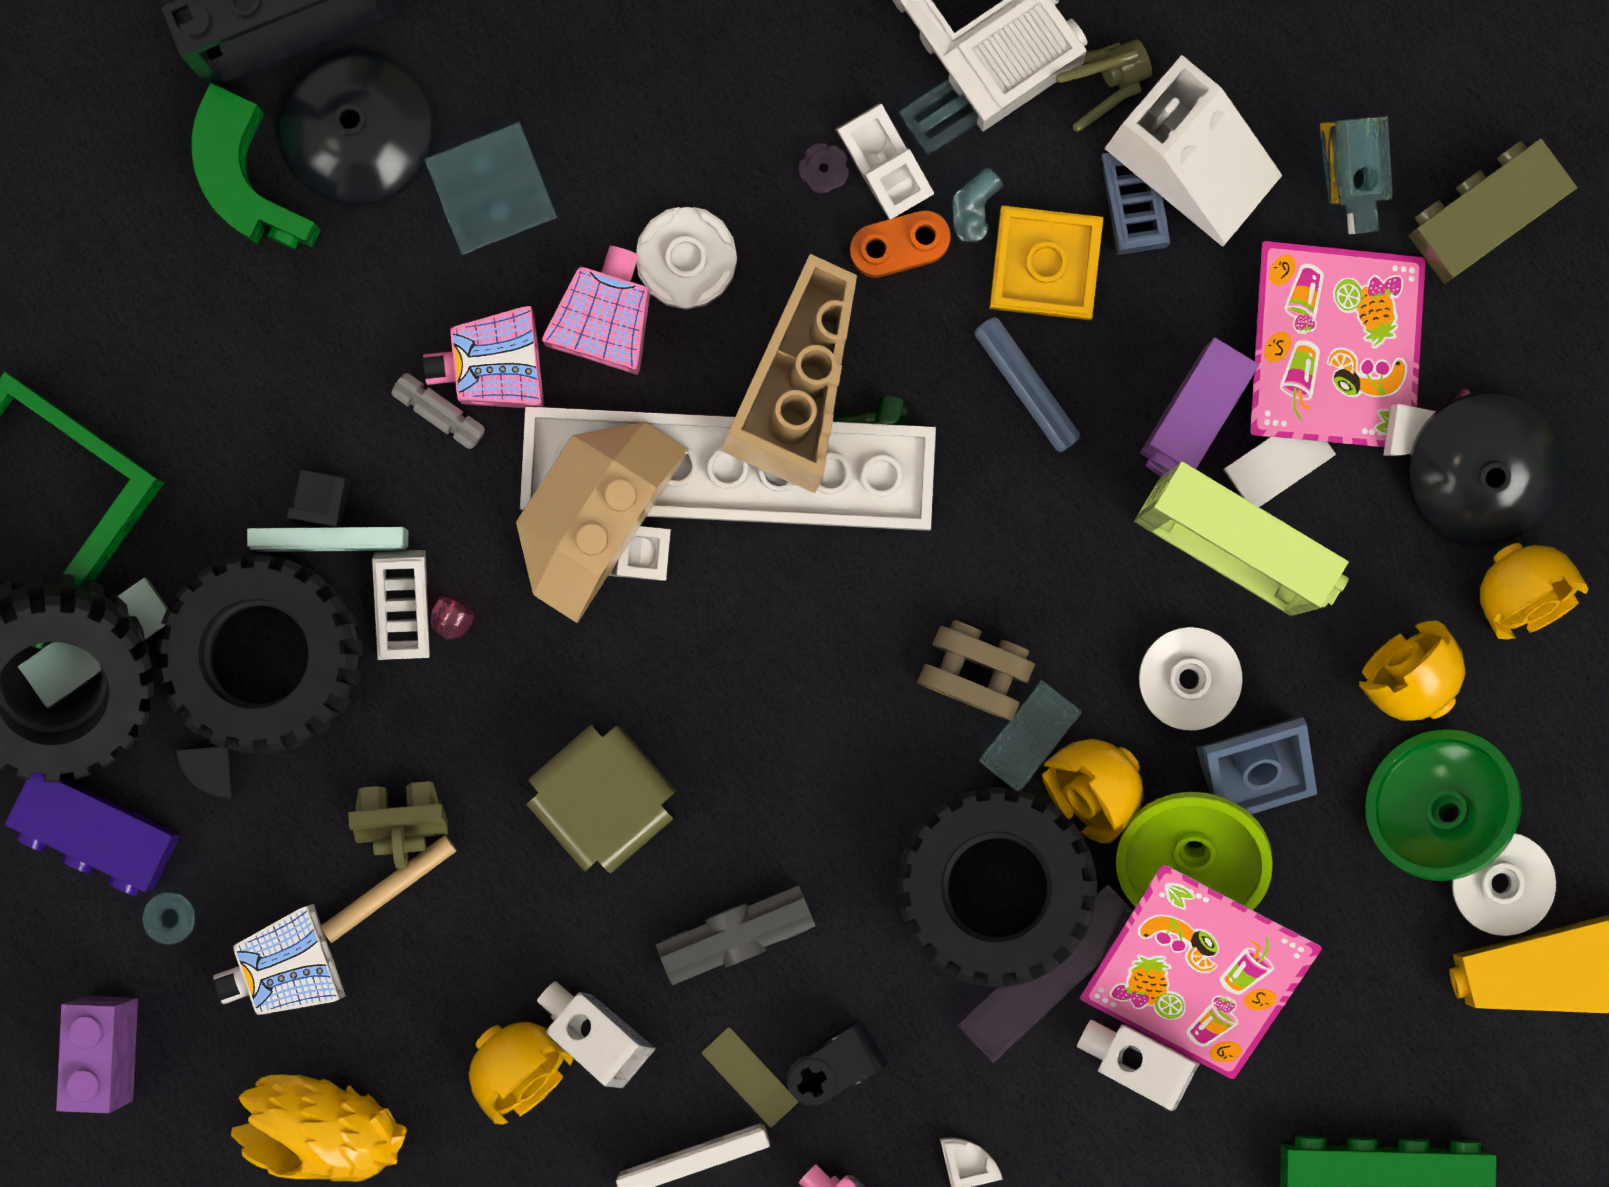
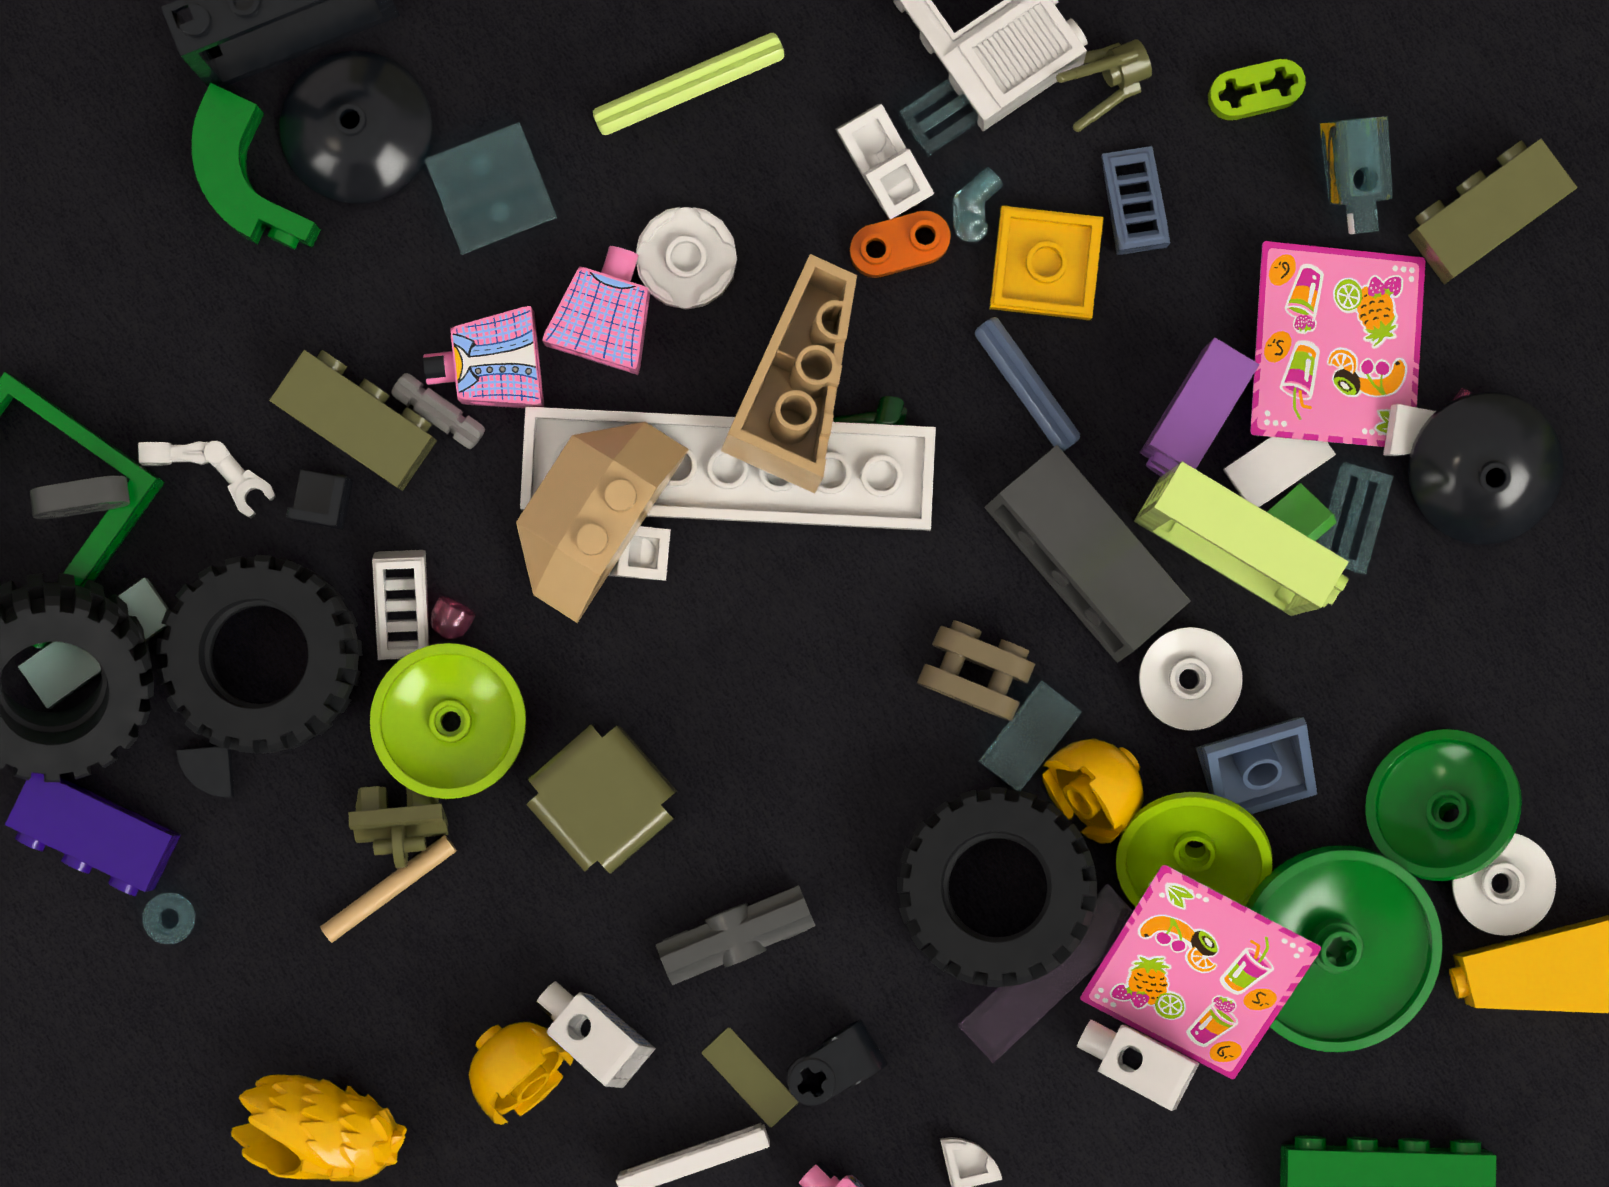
medium lavender brick [56,996,138,1113] -> none
torso [213,904,346,1015] -> none
light aqua tile [247,527,408,552] -> none
clear purple plate [799,143,849,194] -> none
white slope [1104,55,1282,247] -> none
yellow cylinder [1359,620,1466,721] -> none
yellow cylinder [1480,543,1588,640] -> none
none -> dark grey beam [30,476,130,519]
none -> white piece [138,441,276,518]
none -> olive brick [269,350,437,491]
none -> lime dish [370,643,526,799]
none -> yellowish green axle [593,33,784,135]
none -> dark grey brick [984,445,1191,663]
none -> lime beam [1208,59,1306,120]
none -> green dish [1245,845,1442,1052]
none -> bright green tile [1267,483,1337,541]
none -> clear light blue tile [1319,462,1393,575]

